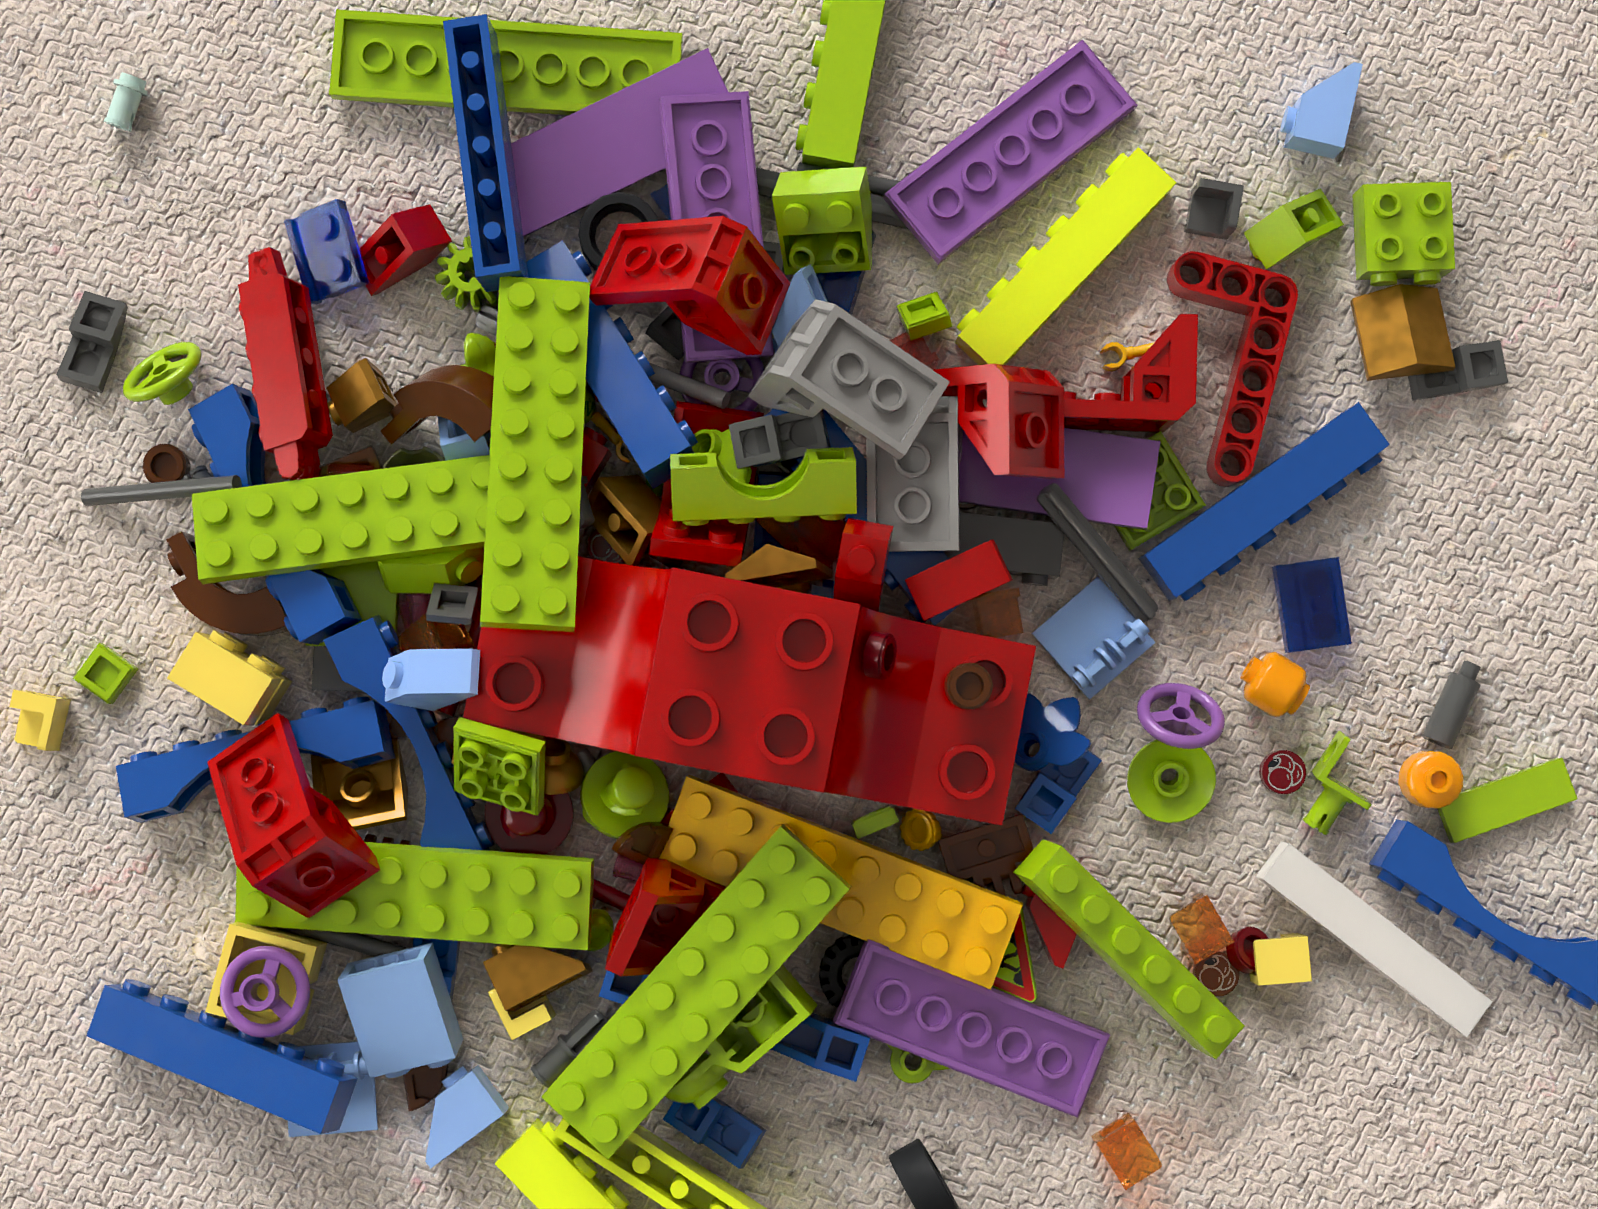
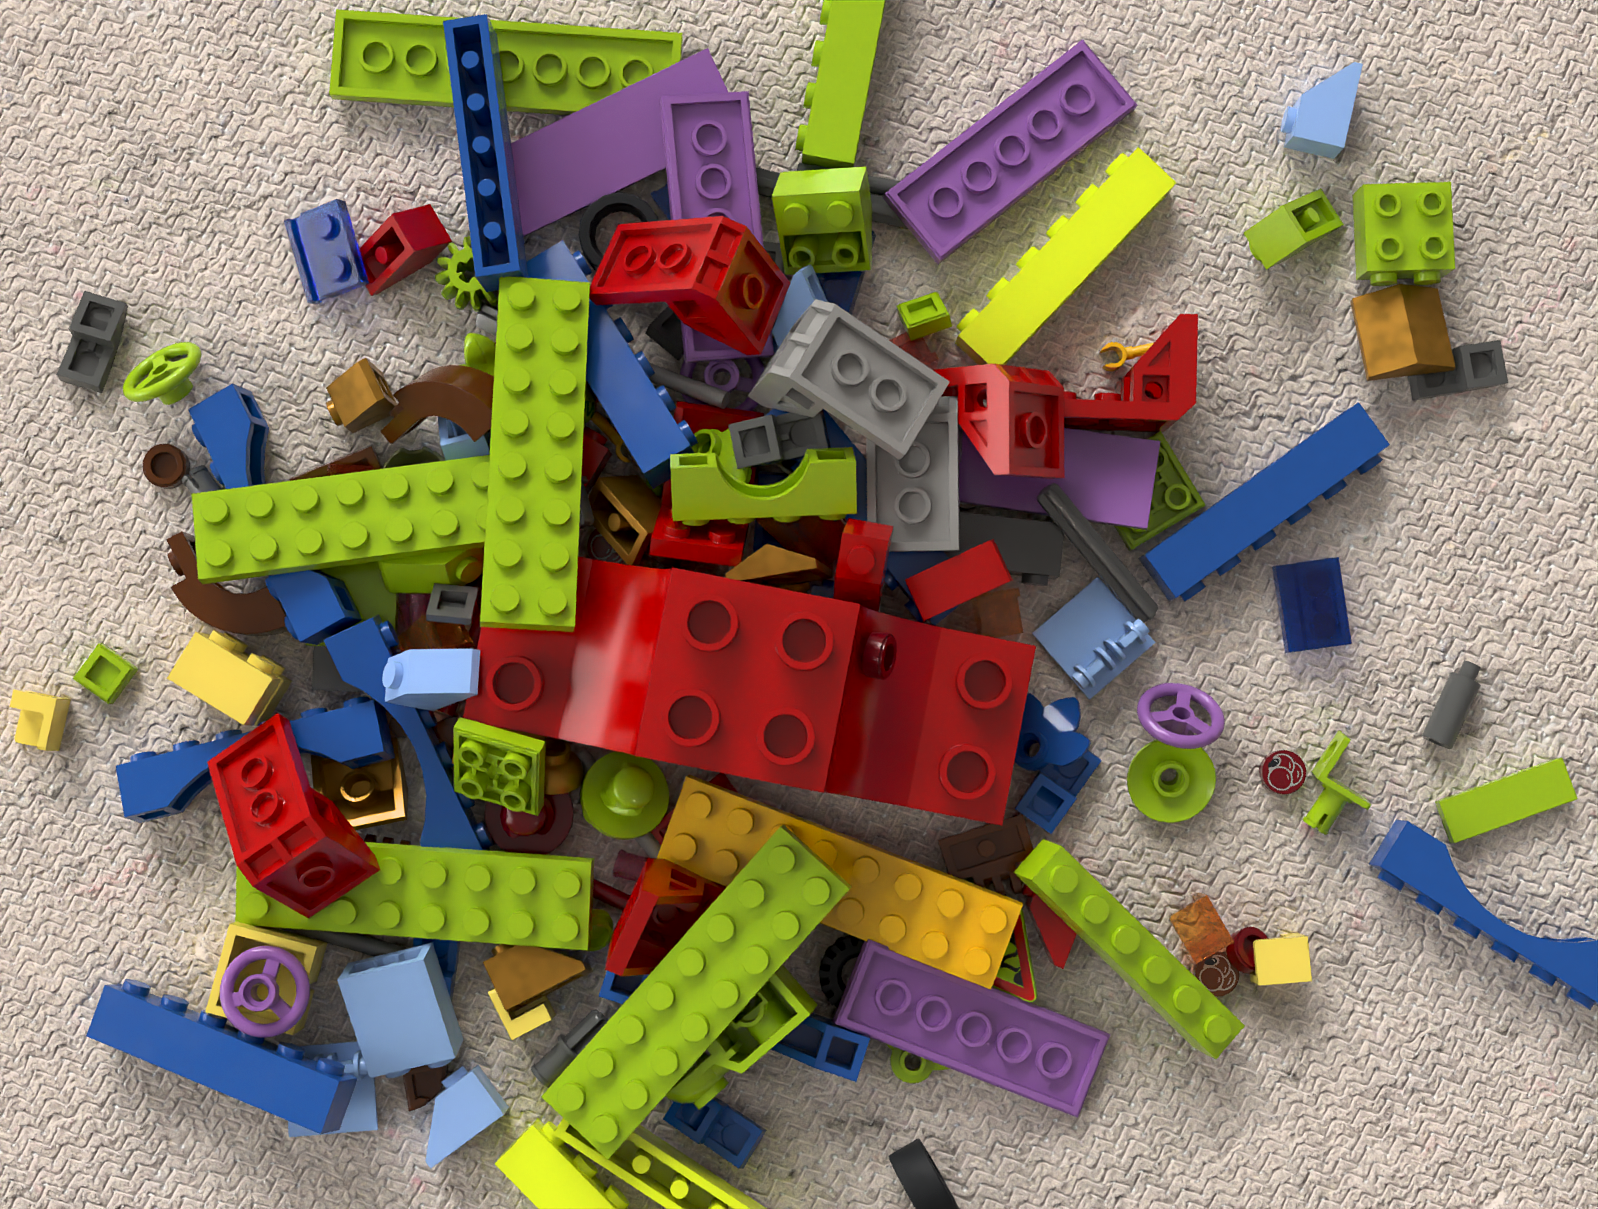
dark grey bar [81,475,242,506] -> none
light aqua pin [103,72,148,132] -> none
red hinge [238,247,333,480] -> none
reddish brown tile [611,822,673,865] -> none
lime tile [851,805,899,839] -> none
yellow piece [900,809,942,851] -> none
reddish brown tile [944,663,993,709] -> none
clear orange panel [1091,1113,1162,1190] -> none
red beam [1167,251,1298,487] -> none
dark grey panel [1184,178,1244,240] -> none
light orange head [1240,652,1310,717] -> none
white slope [1255,841,1493,1037] -> none
light orange head [1398,751,1463,808] -> none

